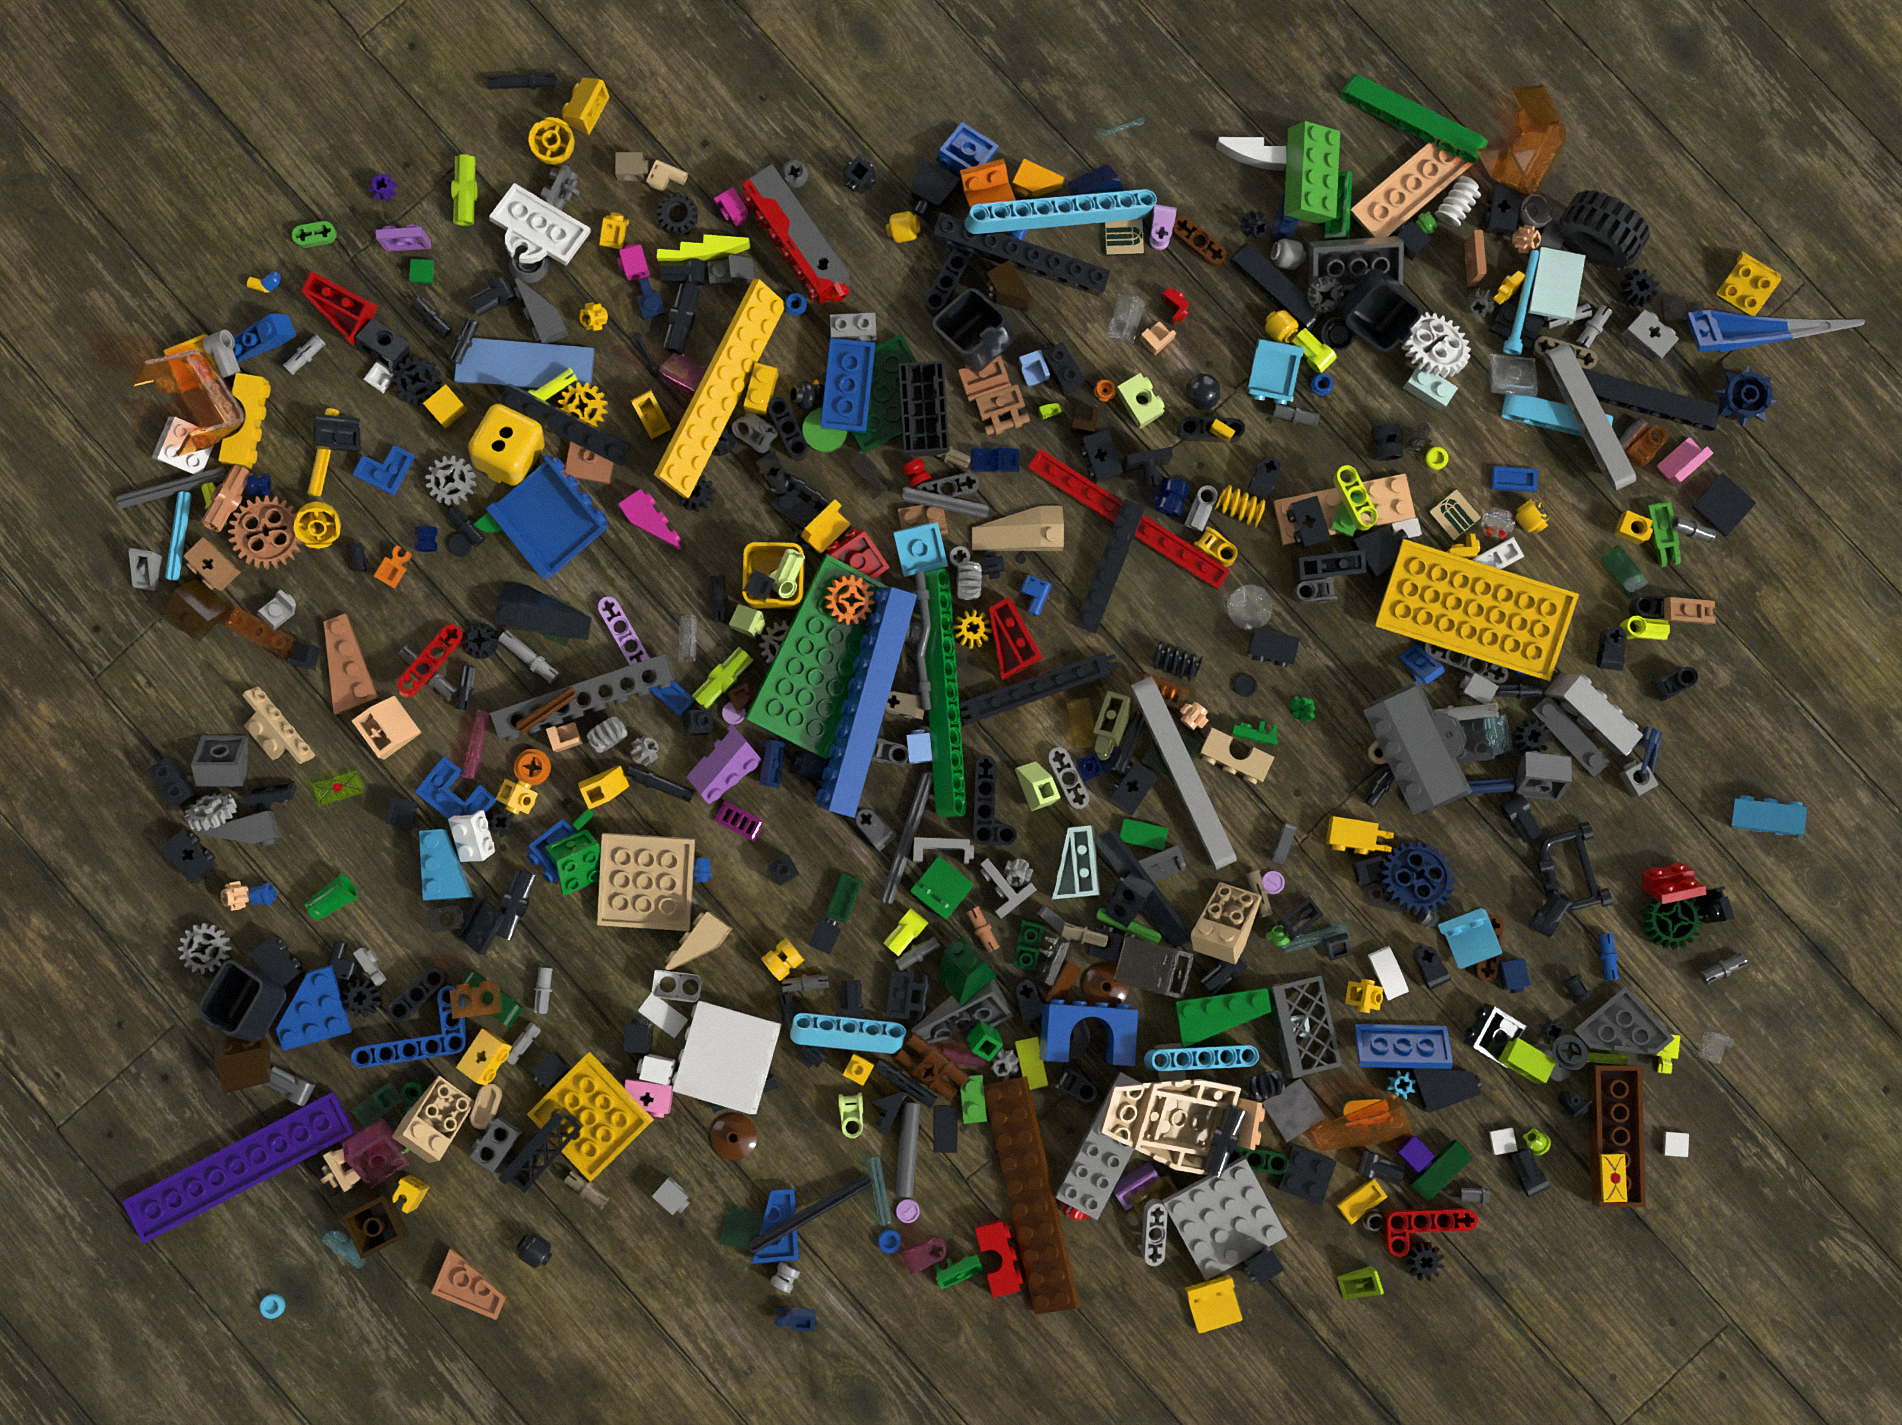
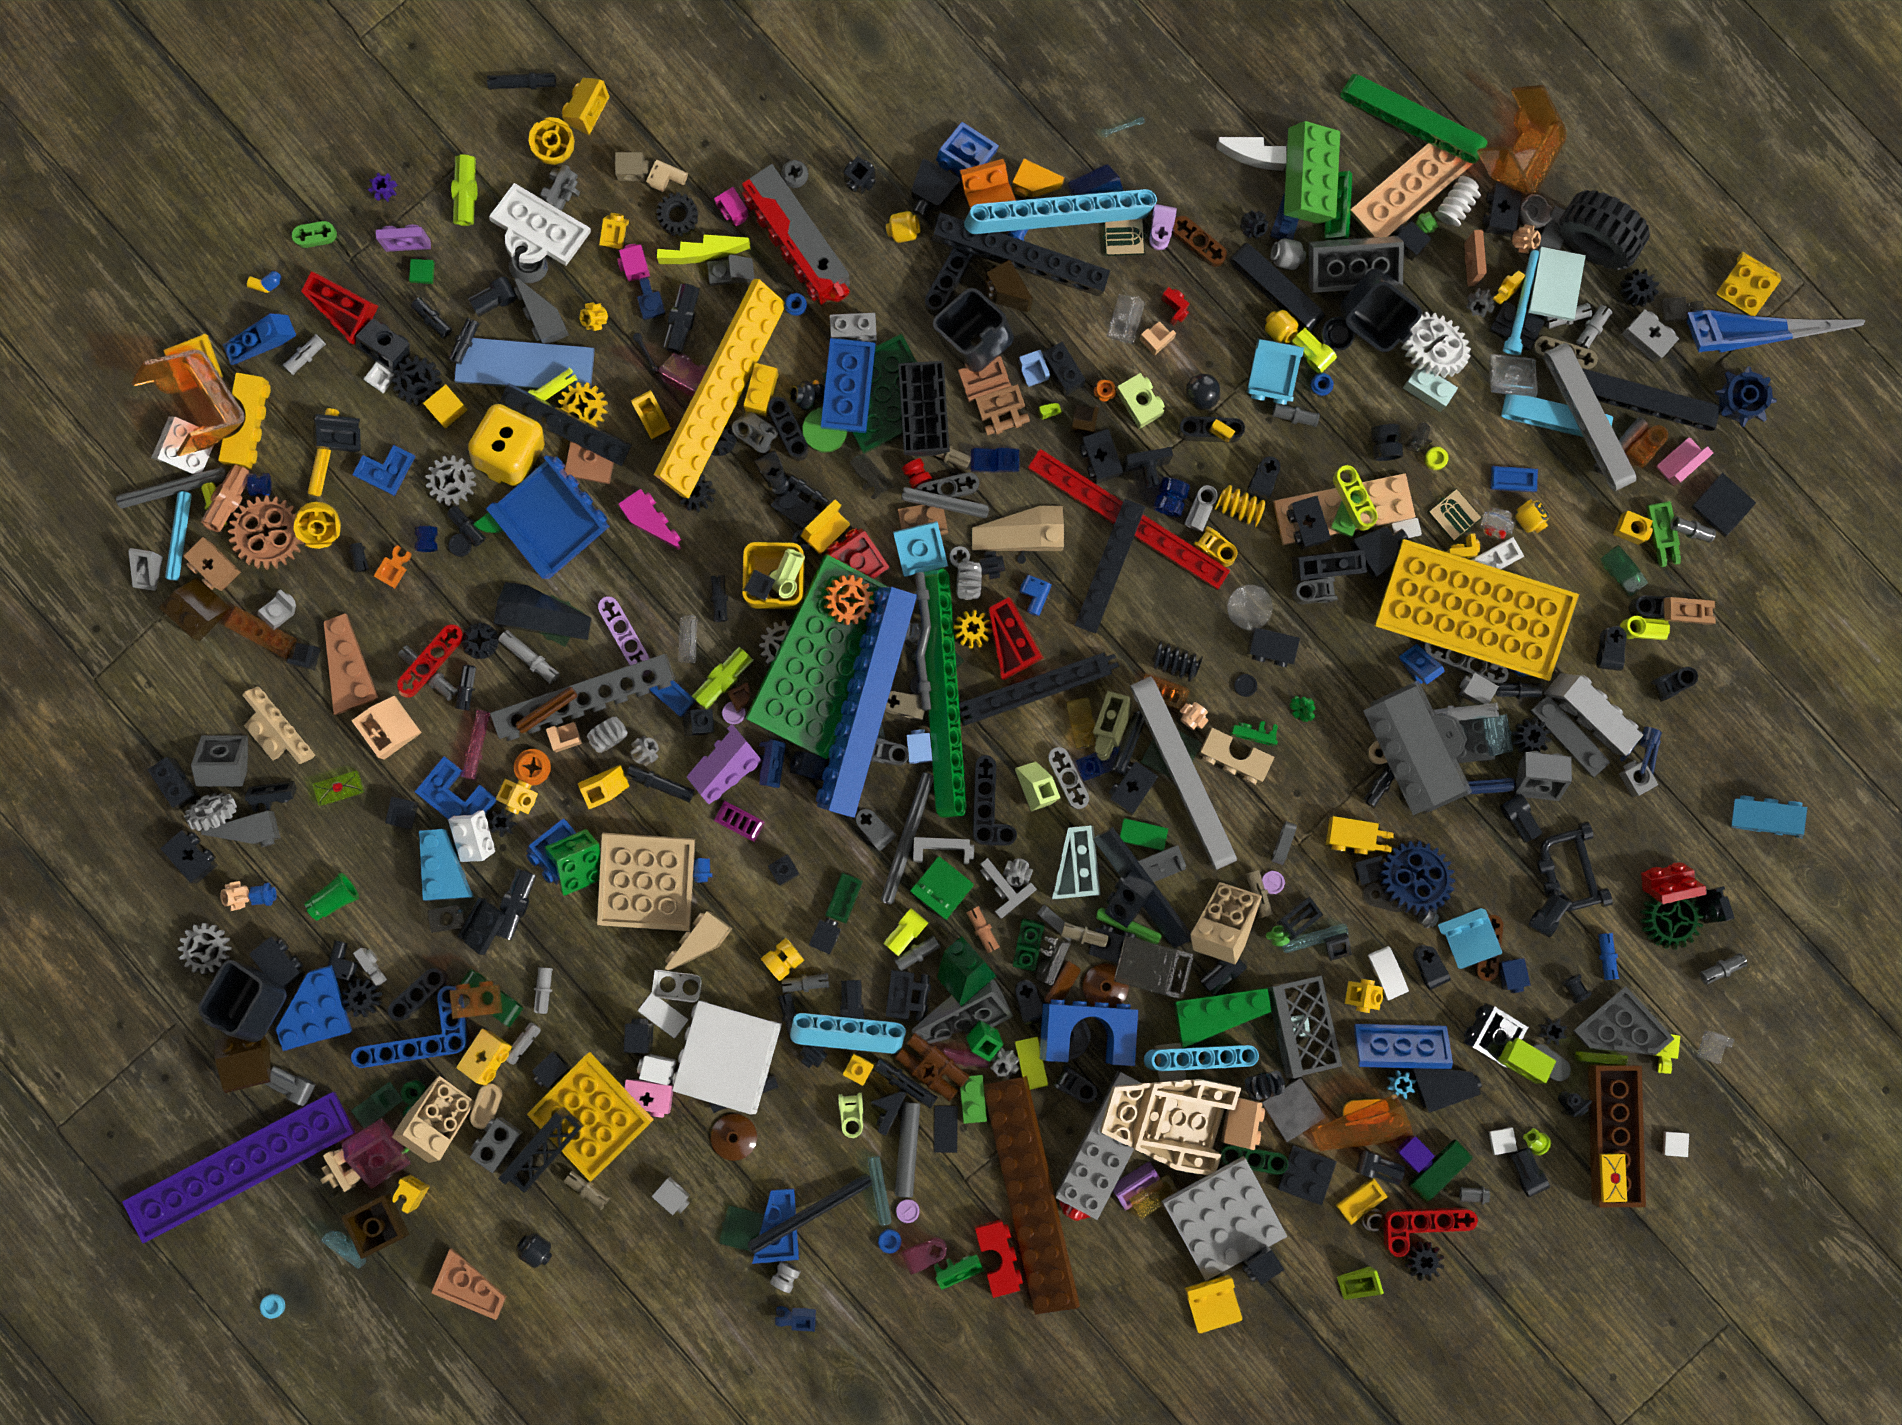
light grey piece [203,330,241,379] -> none
green tile [573,808,596,831] -> none
black piece [660,259,705,286] -> none
yellowish green slope [729,604,766,639] -> none
light grey beam [1141,1199,1167,1266] -> none
black piece [1202,1104,1247,1178] -> none
dark grey gear [1307,276,1344,313] -> none
black gear [1550,1035,1588,1071] -> none

